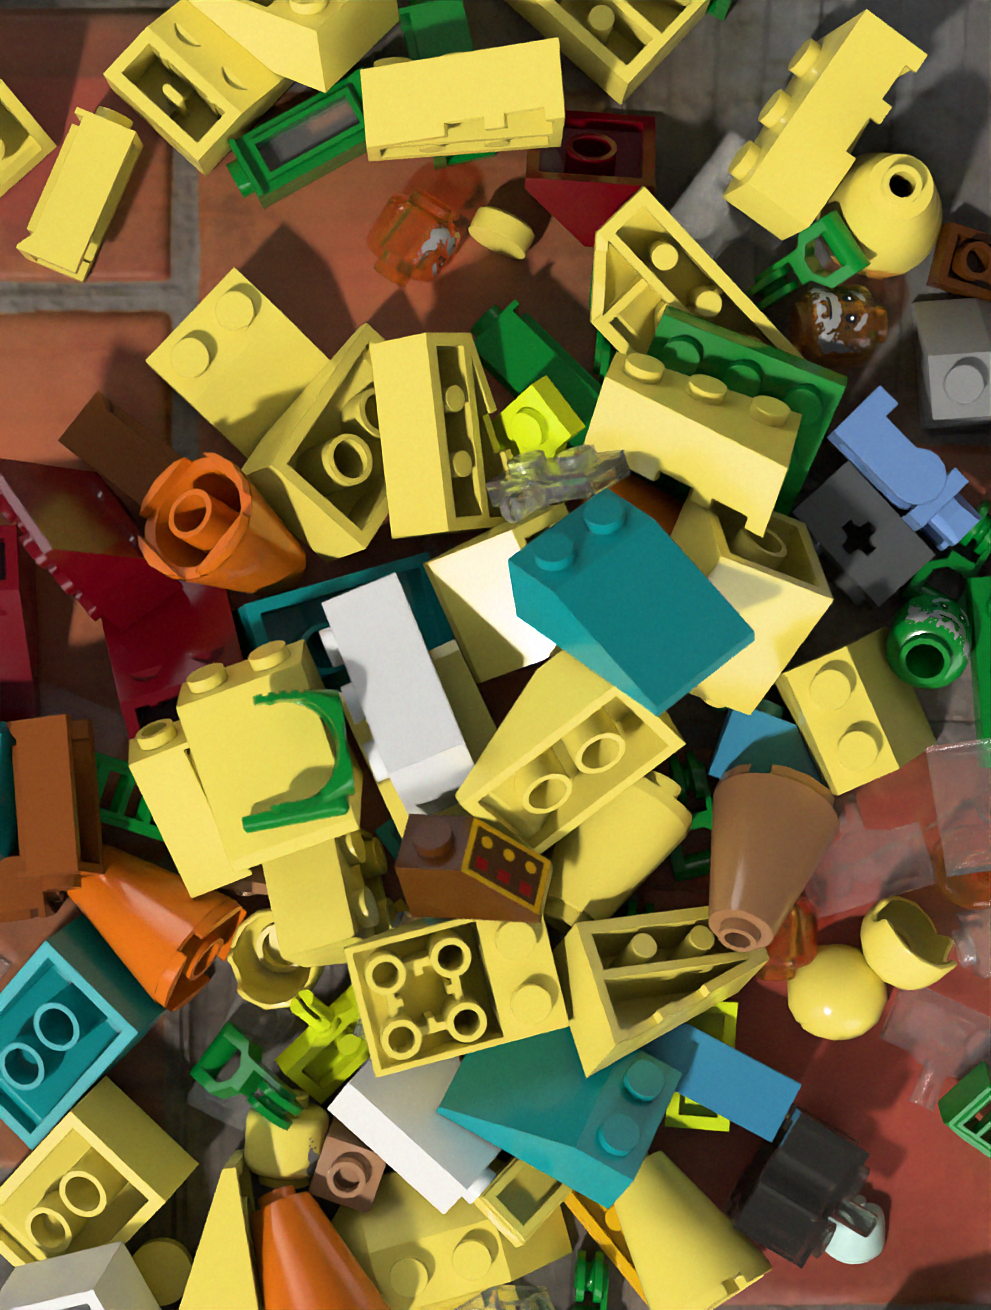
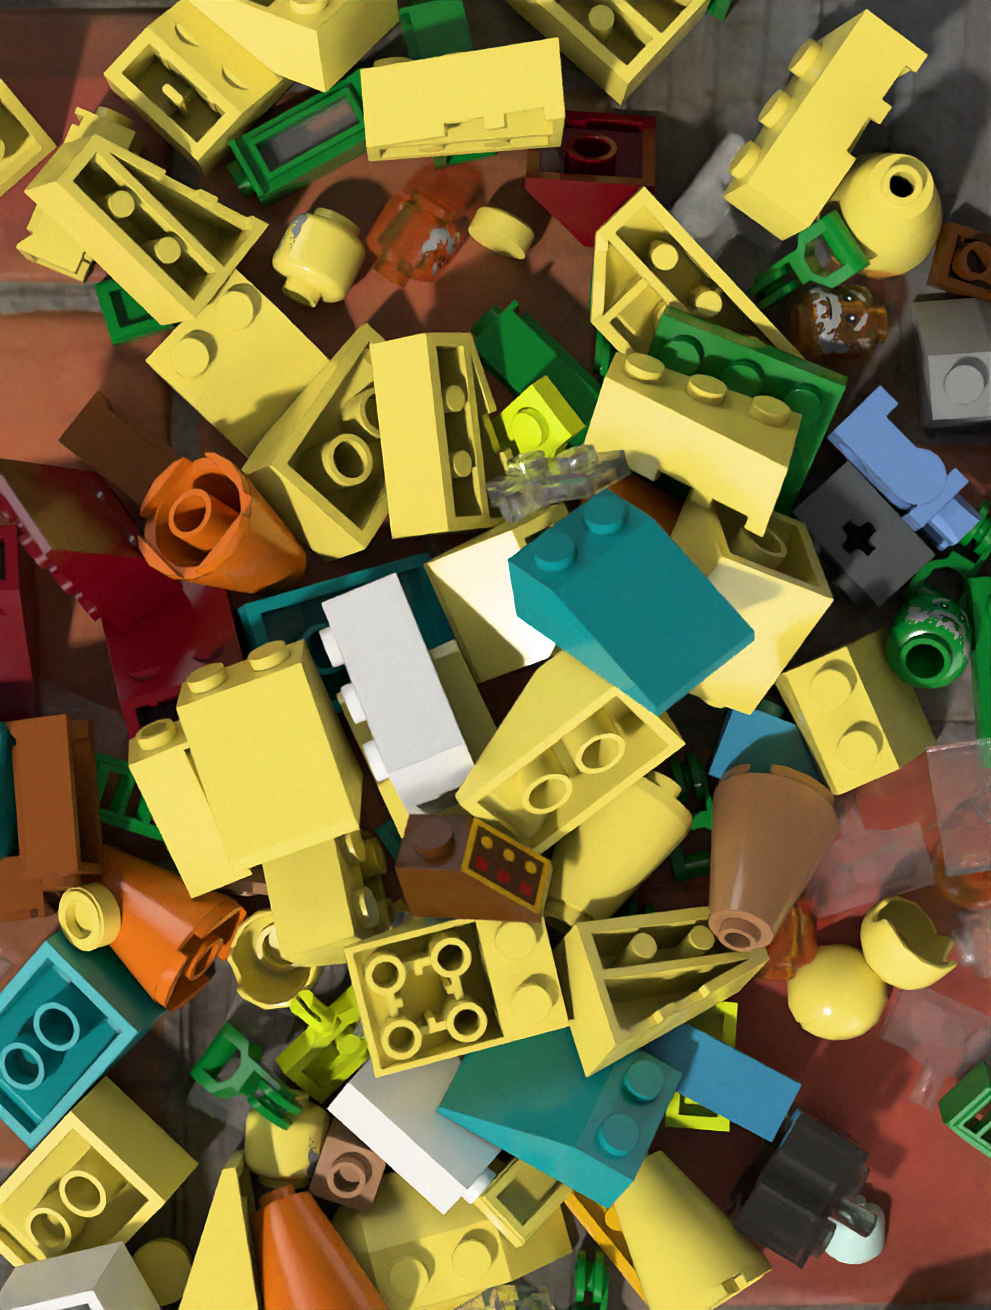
green helmet [241,689,355,833] -> none
none -> light yellow wedge [24,133,269,326]
none -> light yellow tile [58,882,121,951]
none -> green tile [94,278,175,347]
none -> light yellow head [272,208,366,308]

